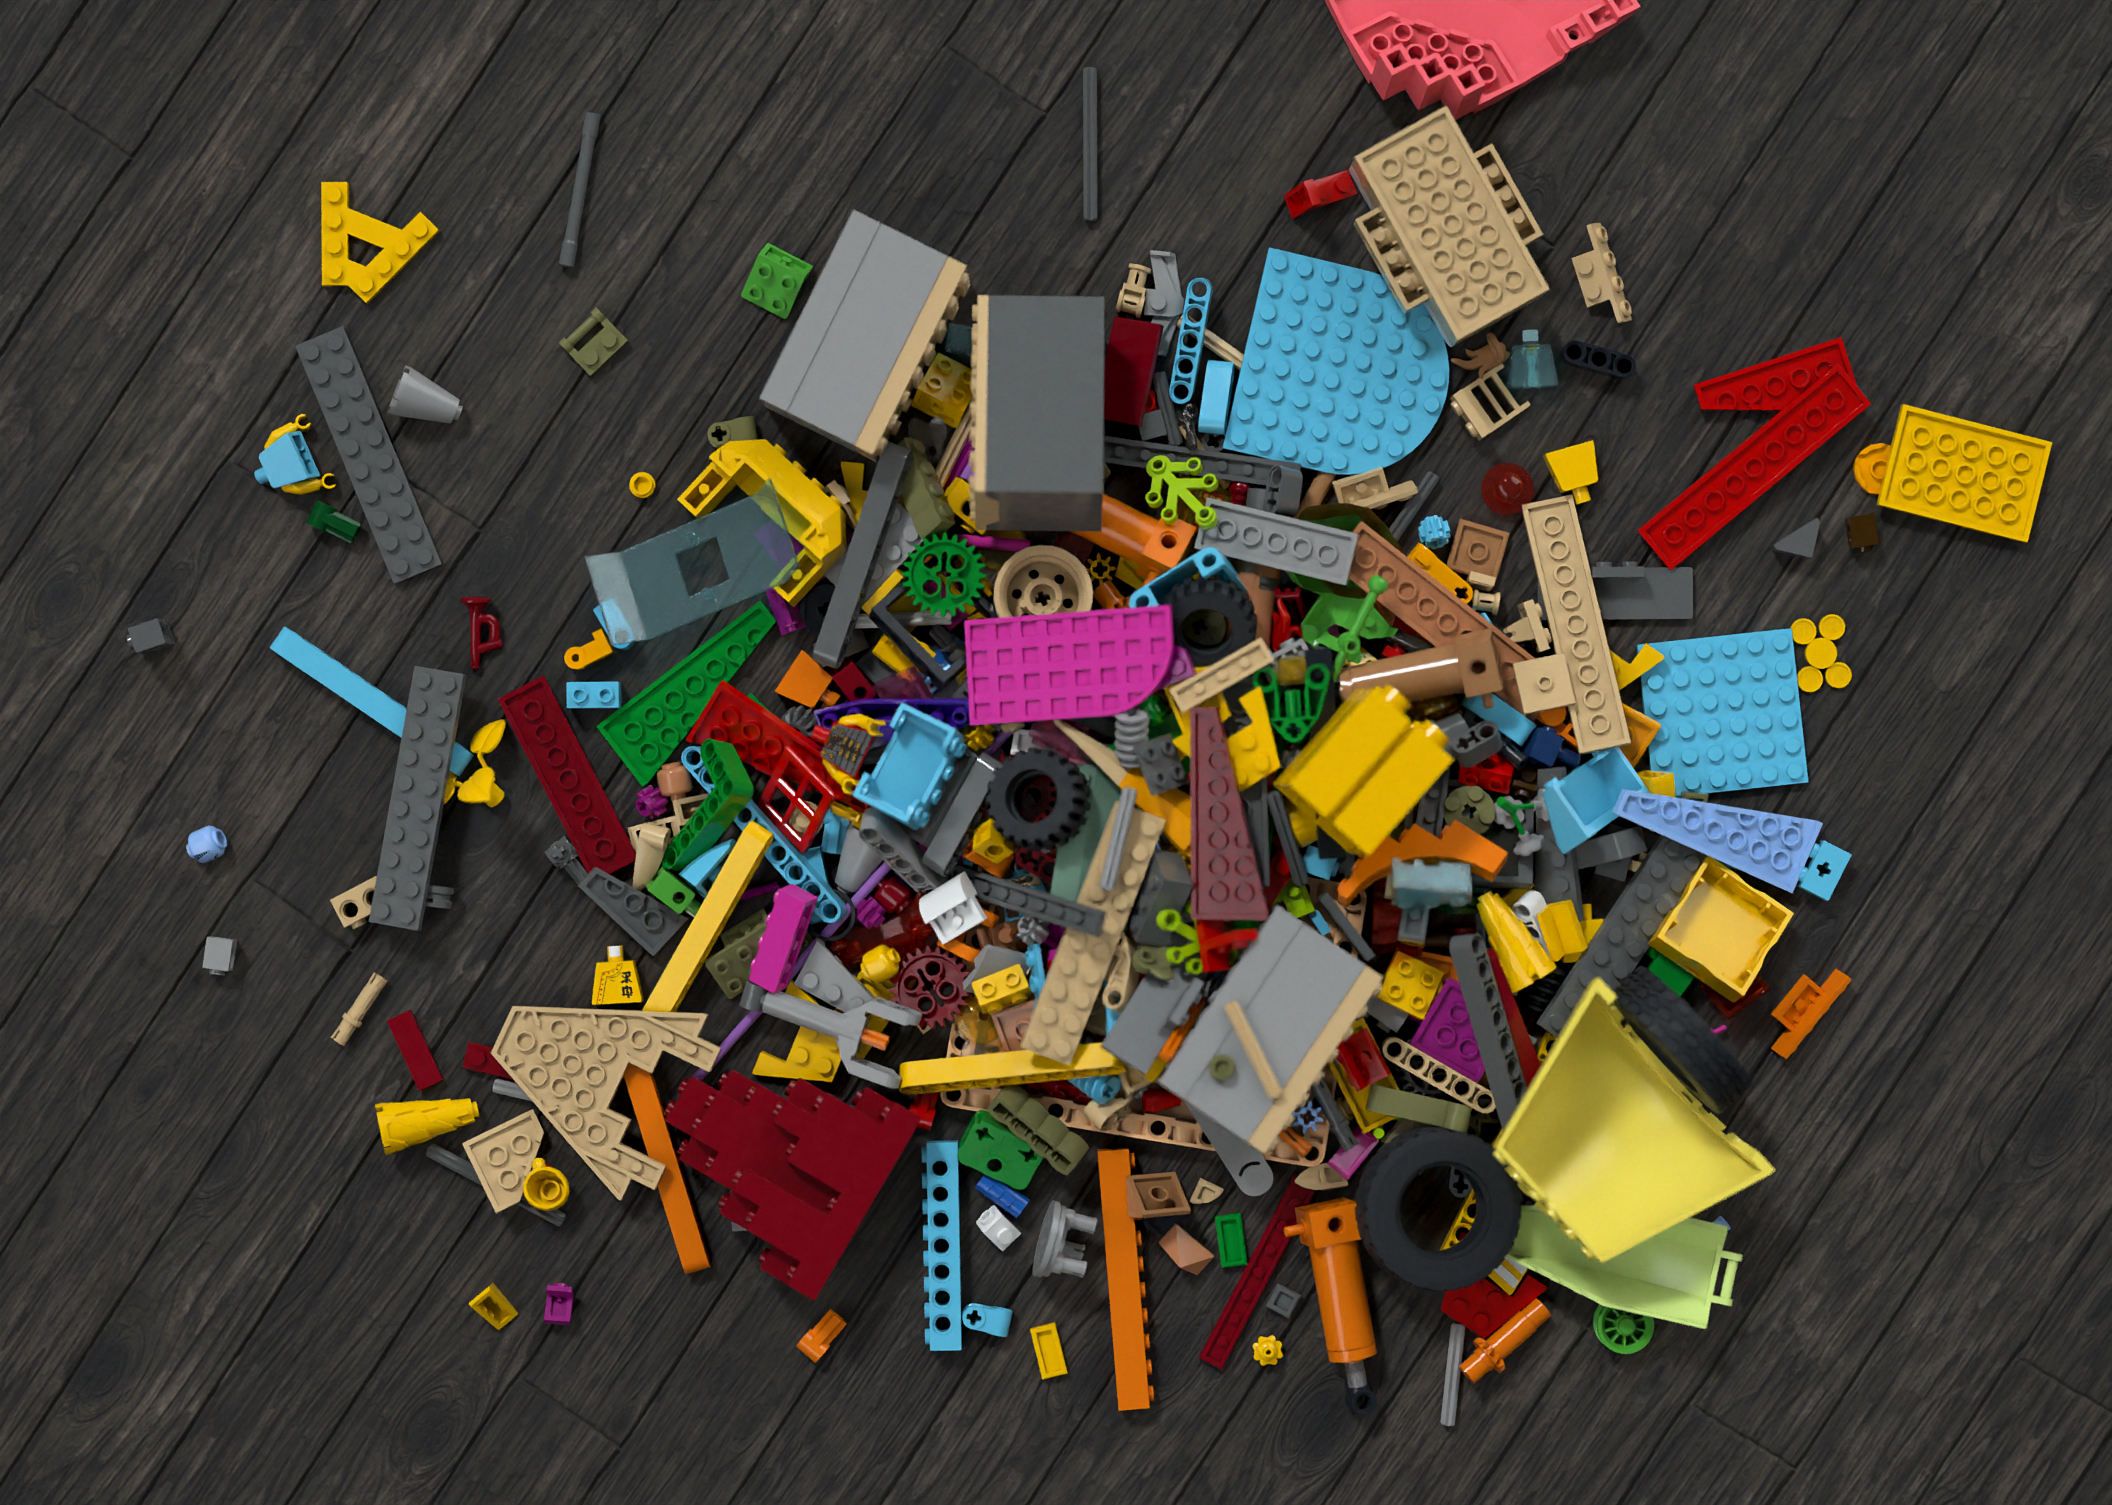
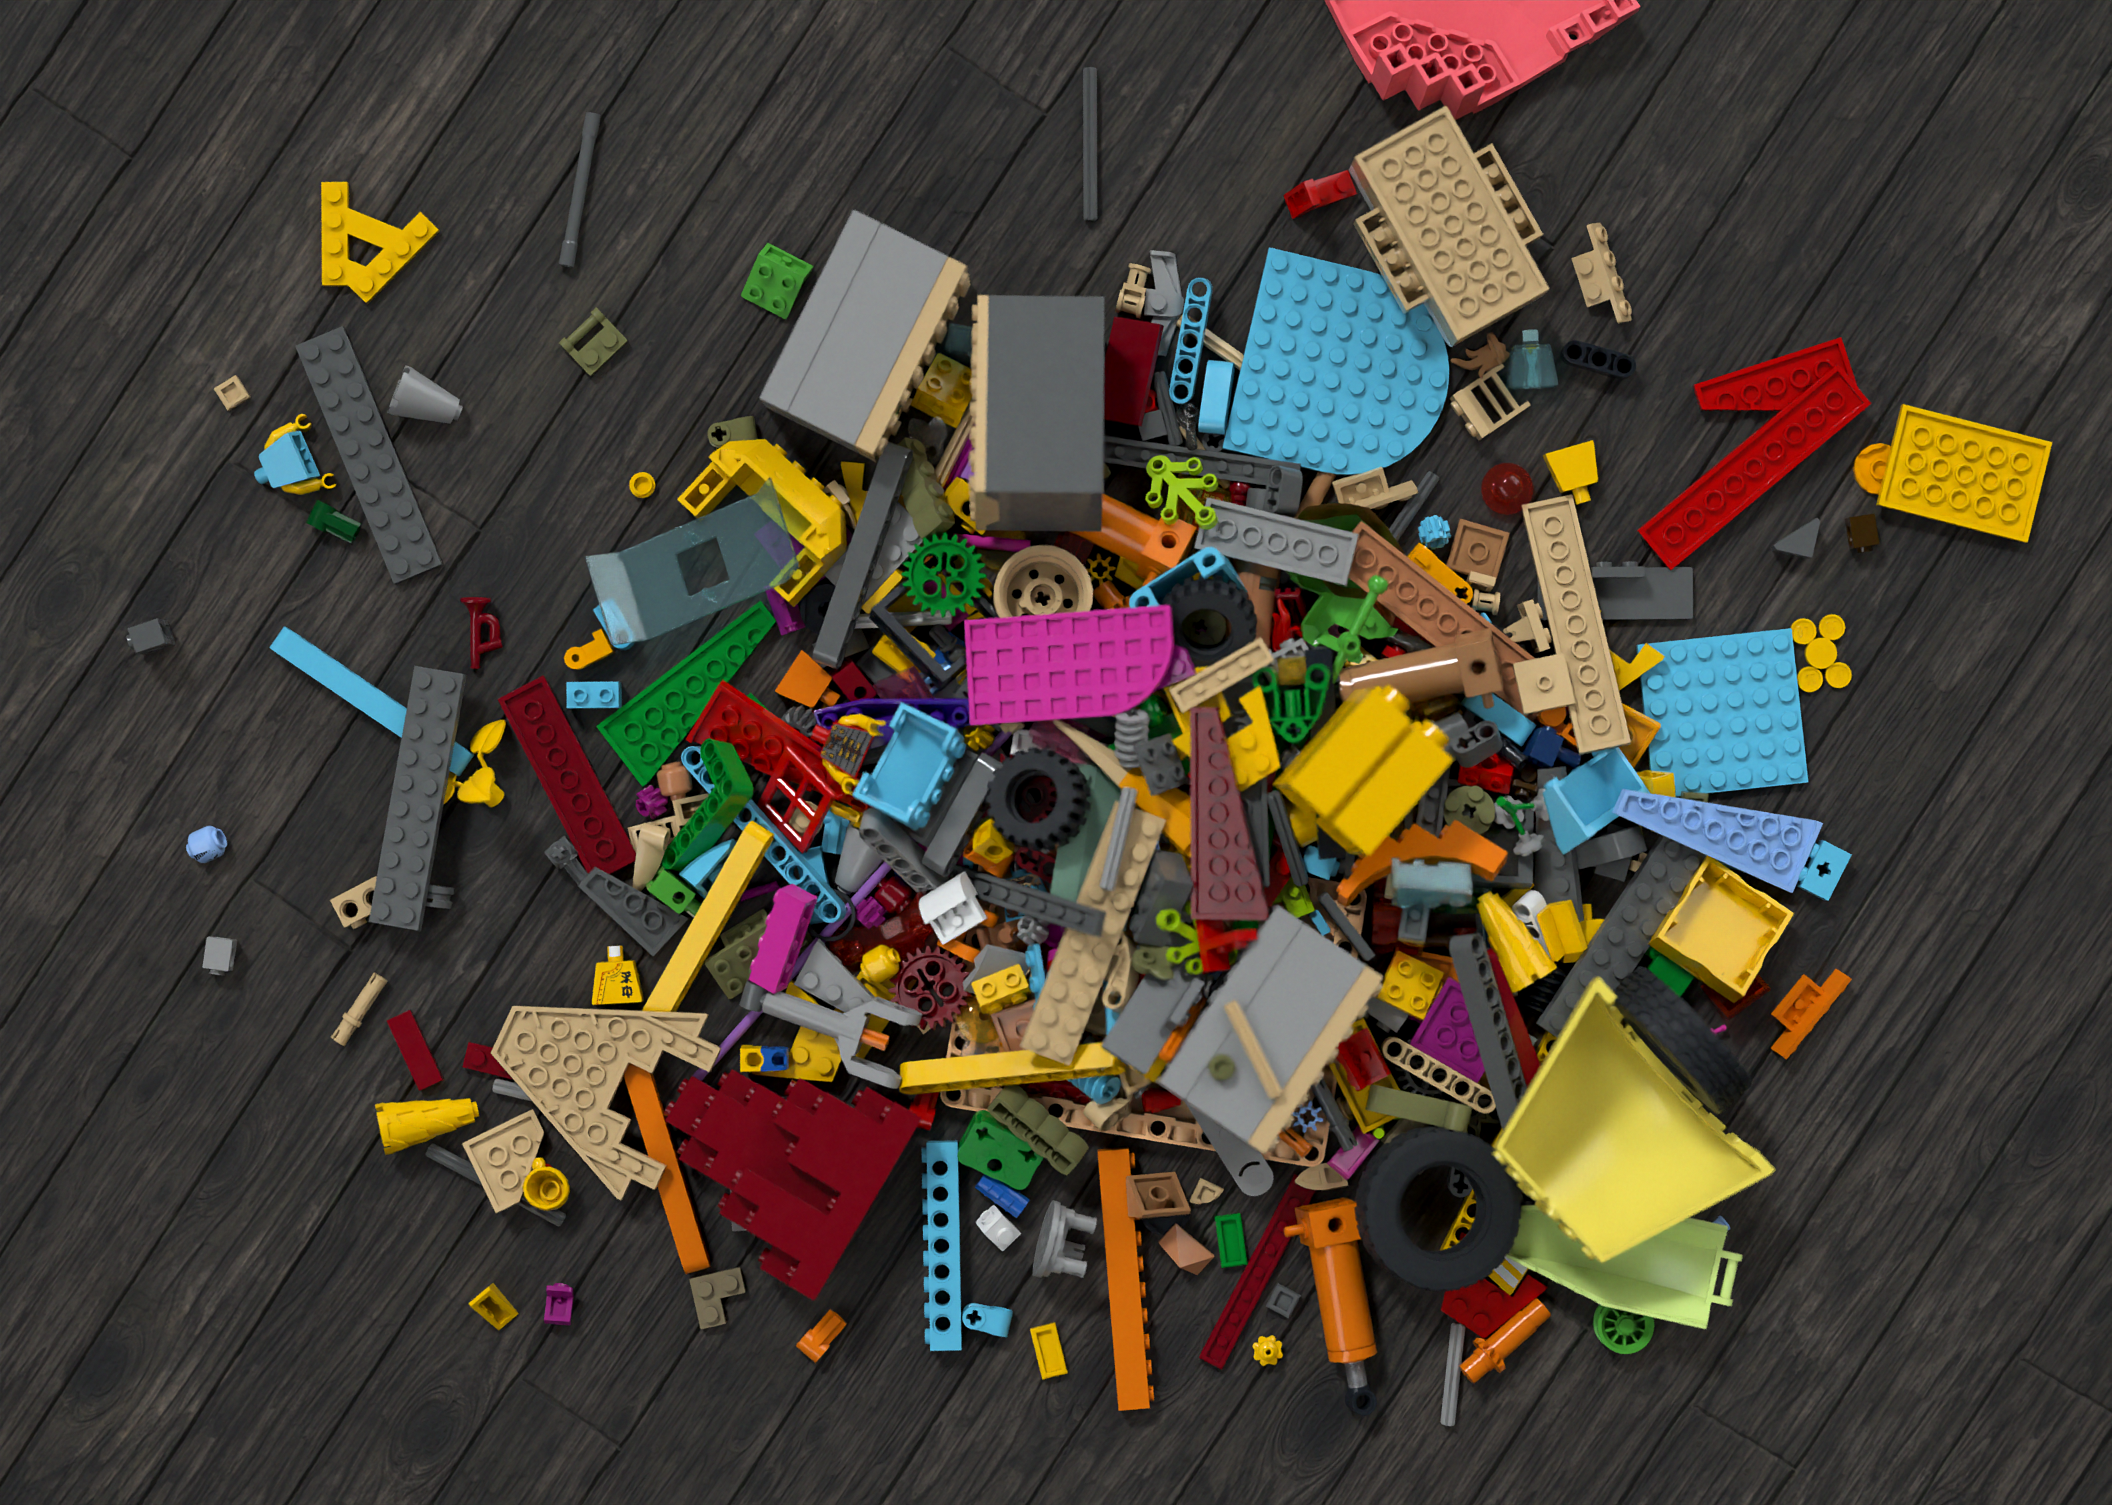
none -> tan tile [214,375,251,411]
none -> dark tan plate [689,1267,746,1329]
none -> leg [740,1045,789,1072]

